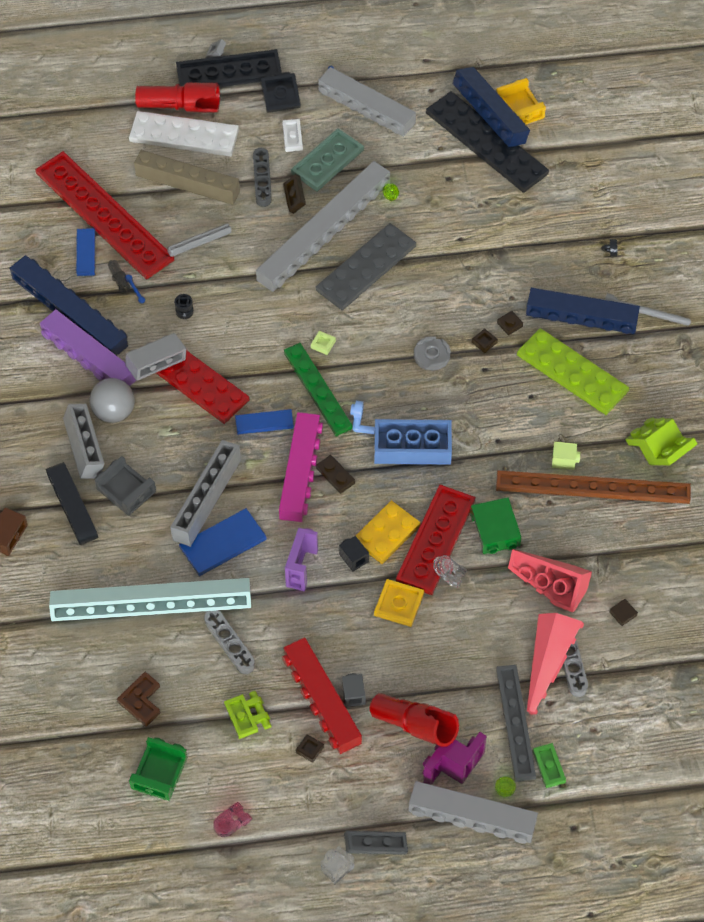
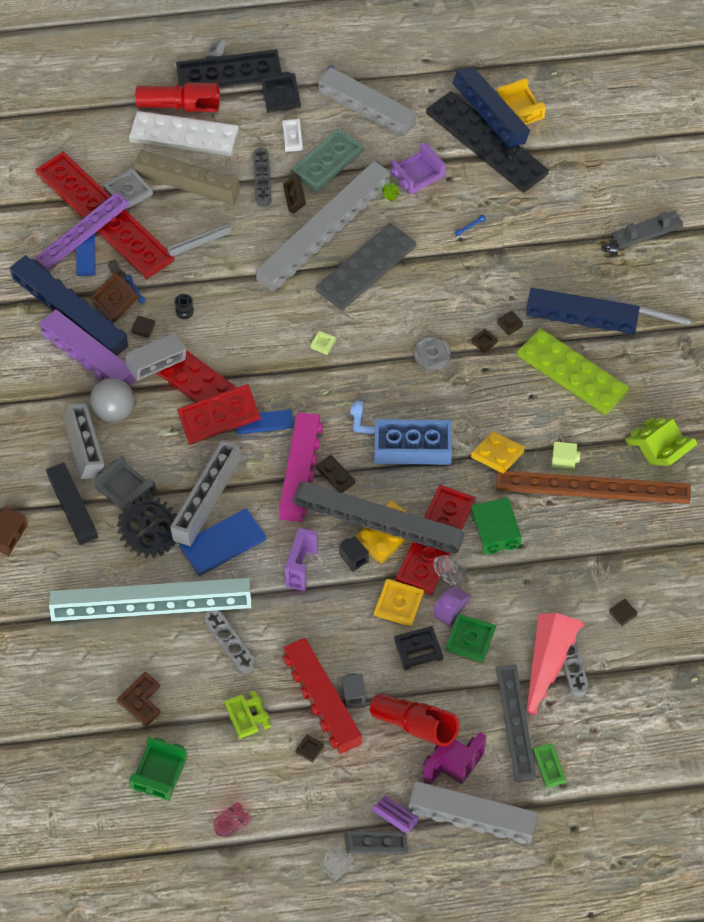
green plate [284,343,352,436] -> none
clear neon green plate [495,776,516,797] -> none
coral wedge [508,549,592,612] -> none
none -> medium lavender tile [35,192,129,270]
none -> reddish brown plate [90,272,139,323]
none -> light grey plate [103,168,153,210]
none -> black gear [117,496,178,558]
none -> dark brown tile [131,315,155,338]
none -> red tile [177,384,261,445]
none -> dark grey beam [293,482,464,554]
none -> medium lavender tile [372,796,419,834]
none -> medium lavender panel [390,142,446,195]
none -> black plate [394,626,443,671]
none -> medium lavender slope [433,586,472,626]
none -> green plate [445,614,496,663]
none -> blue hinge [455,215,486,236]
none -> yellow plate [471,431,525,474]
none -> dark grey hinge [611,210,683,250]

